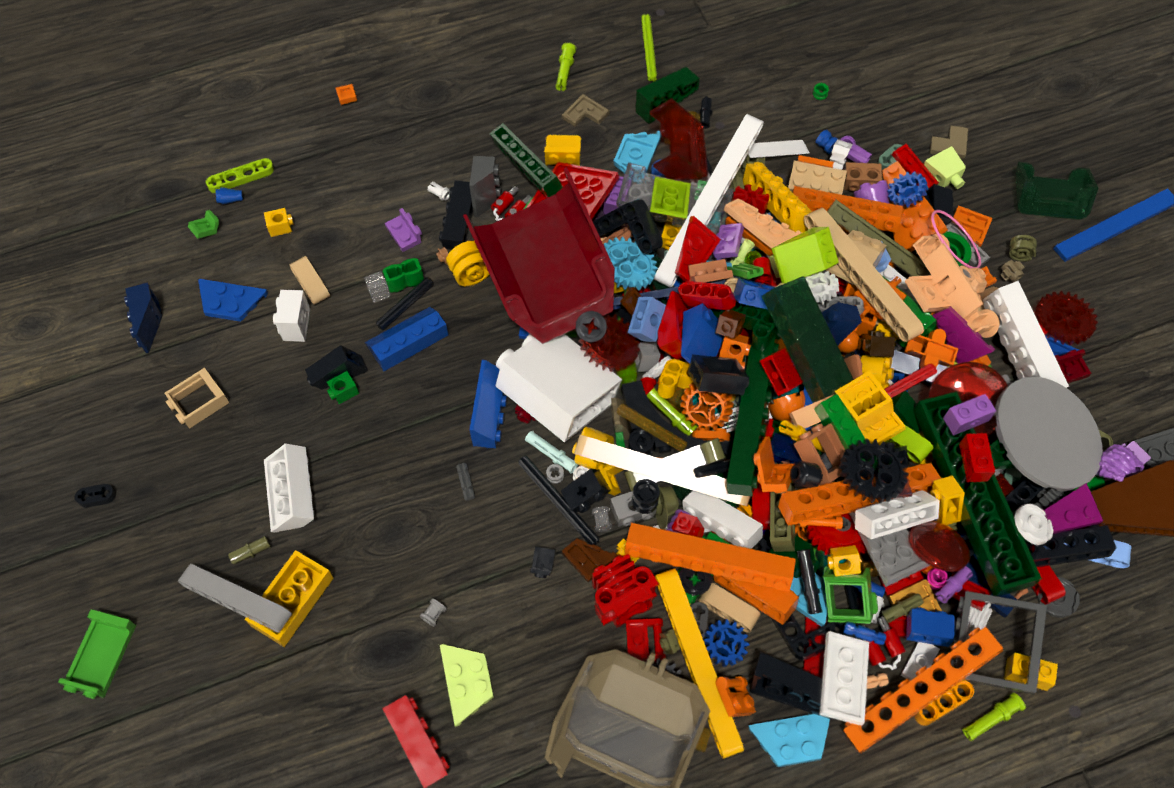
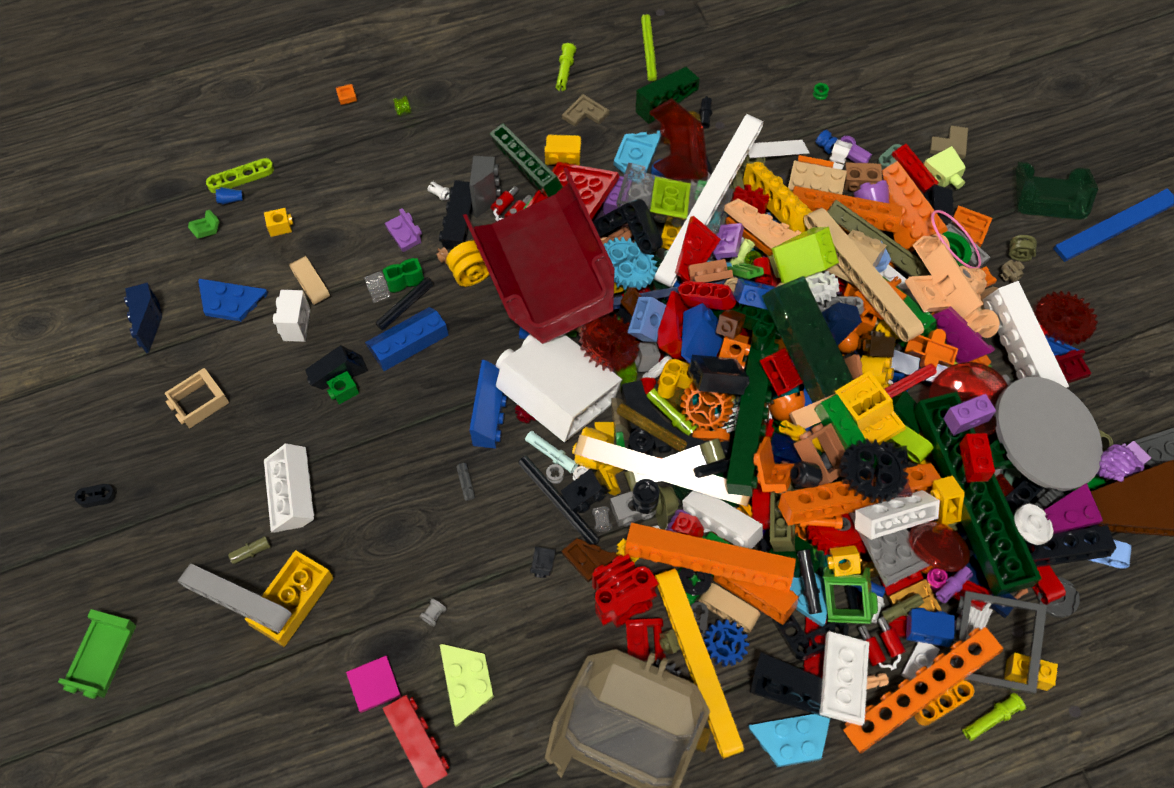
black gear [576,311,607,342] -> none
orange plate [716,676,756,717] -> none
blue axle [844,622,886,645] -> none
blue gear [887,171,928,208] -> none
none -> dark pink tile [346,656,401,713]
none -> clear neon green wheel [393,96,411,116]
none -> yellow tile [594,422,614,437]

